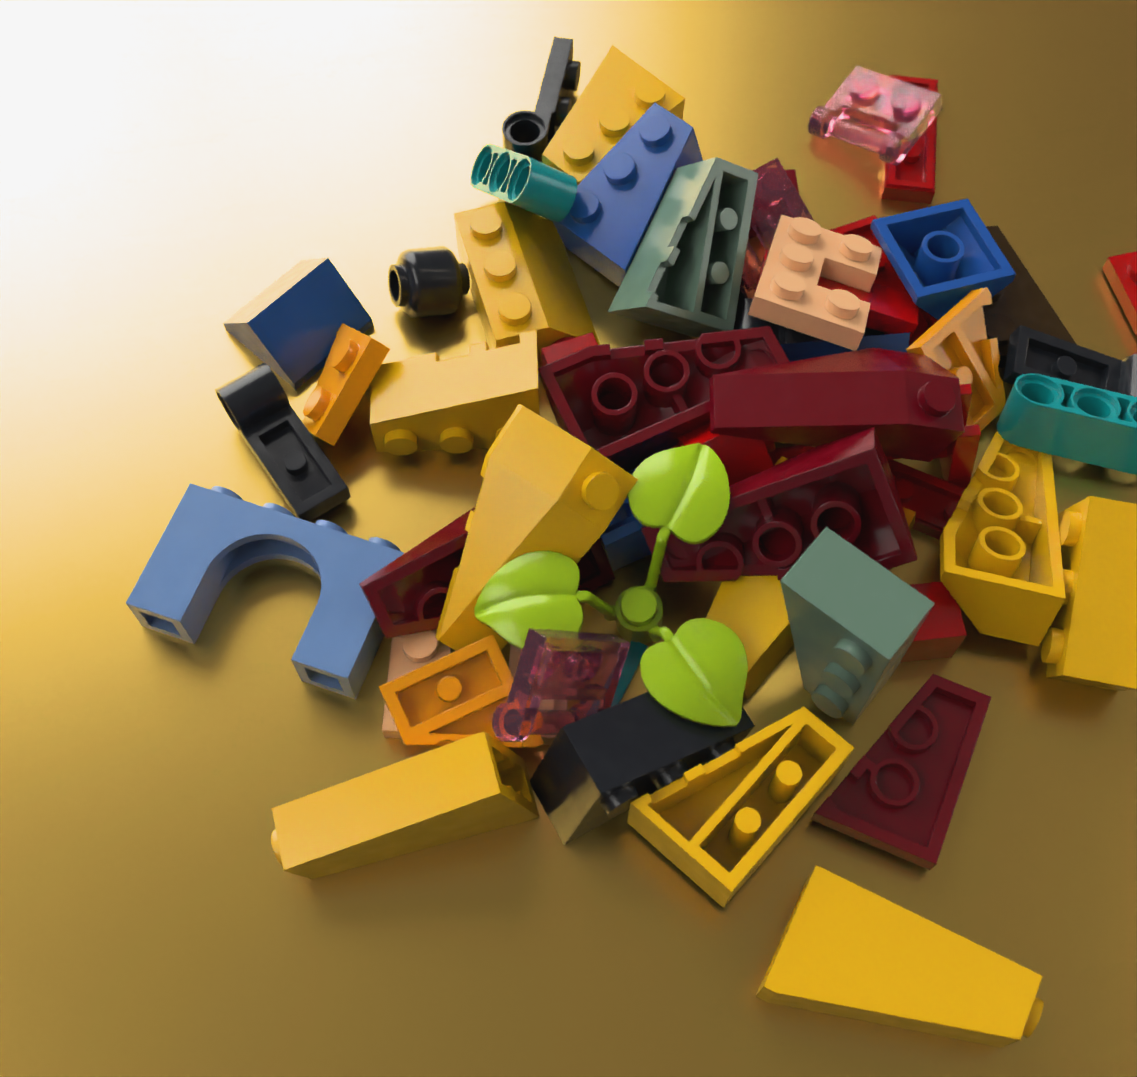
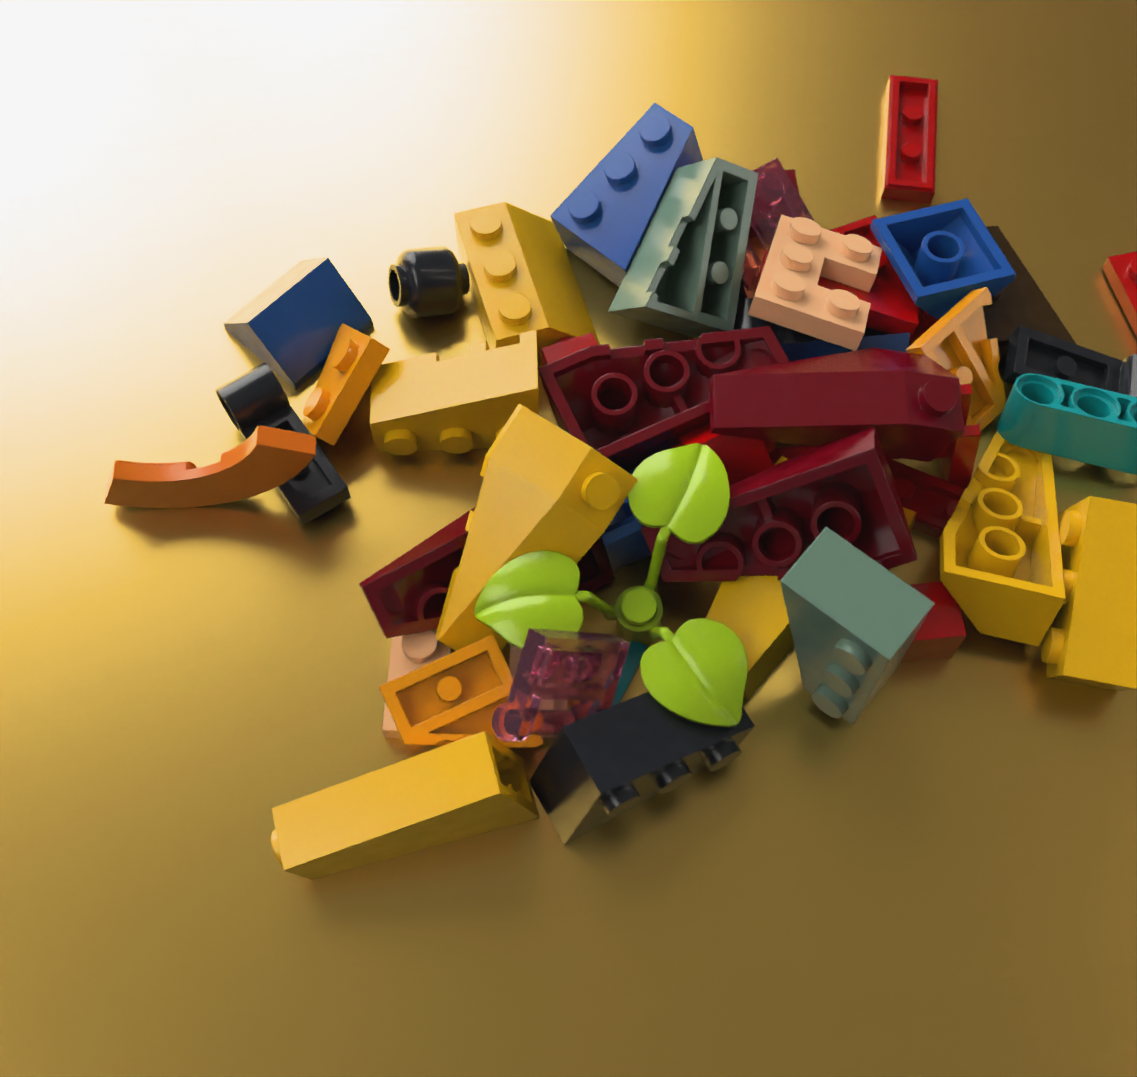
medium blue arch [126,483,404,699] -> none
teal beam [470,144,577,222] -> none
black plate [502,36,581,162] -> none
yellow wedge [542,46,685,186] -> none
yellow wedge [627,707,855,908] -> none
yellow slope [756,865,1044,1048] -> none
clear pink plate [808,66,943,166] -> none
dark red wing [811,674,992,870] -> none
none -> orange tile [104,425,316,508]

